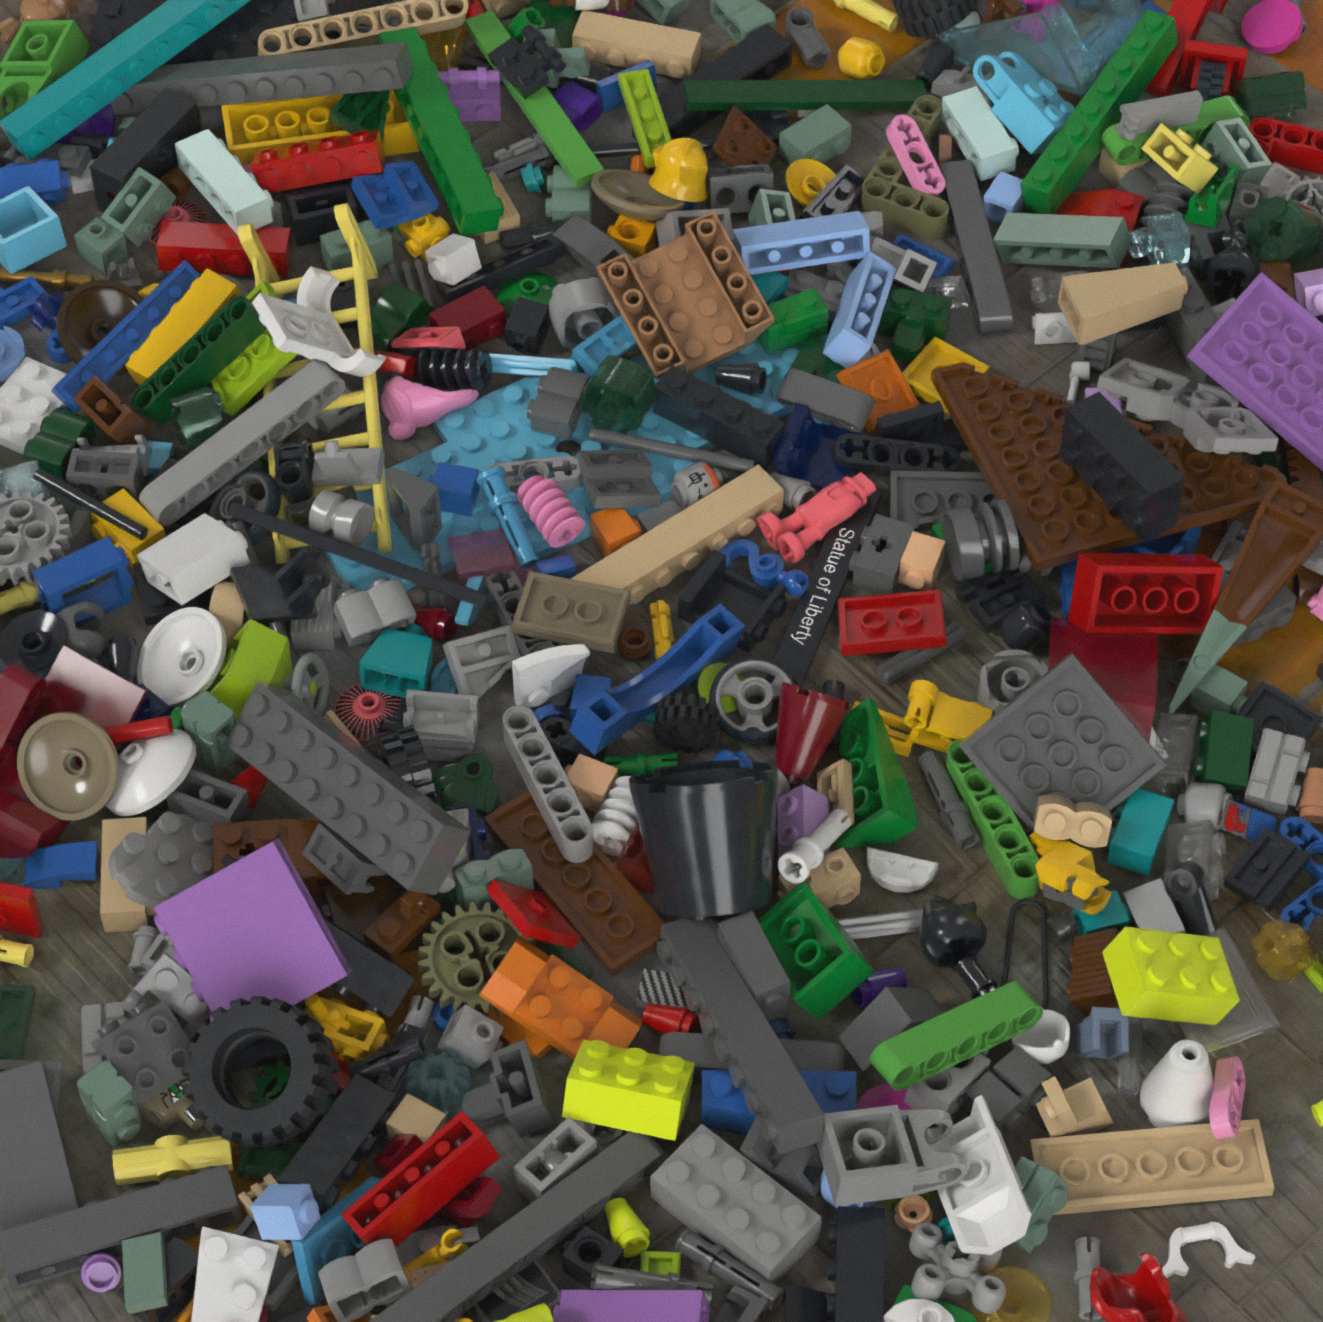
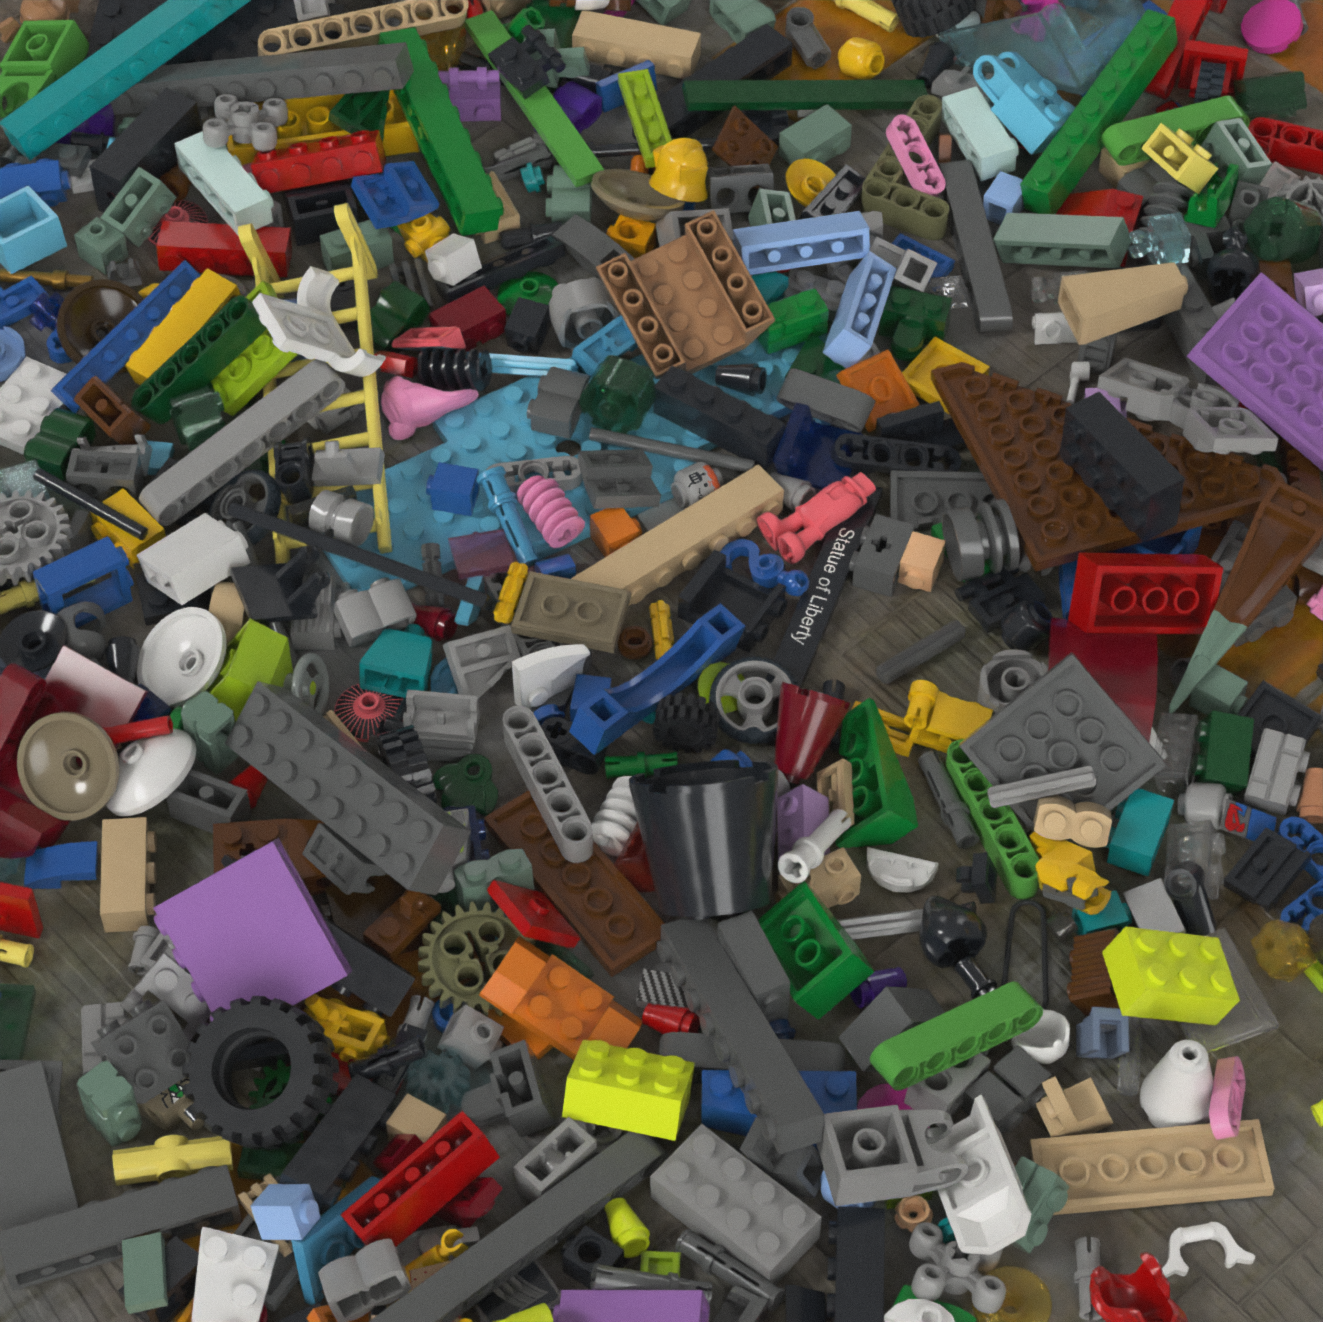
medium lavender plate [81,1252,121,1292] -> none
light grey plate [108,812,214,908] -> none
dark grey tile [386,468,442,551] -> none
light nougat brick [564,754,619,813] -> none
red tile [838,589,947,656] -> none
light grey hinge [1115,90,1203,140] -> none
none -> light grey gear [203,94,288,152]
none -> yellow axle [493,561,528,624]
none -> black tile [956,852,997,904]
none -> light grey axle [987,765,1096,808]

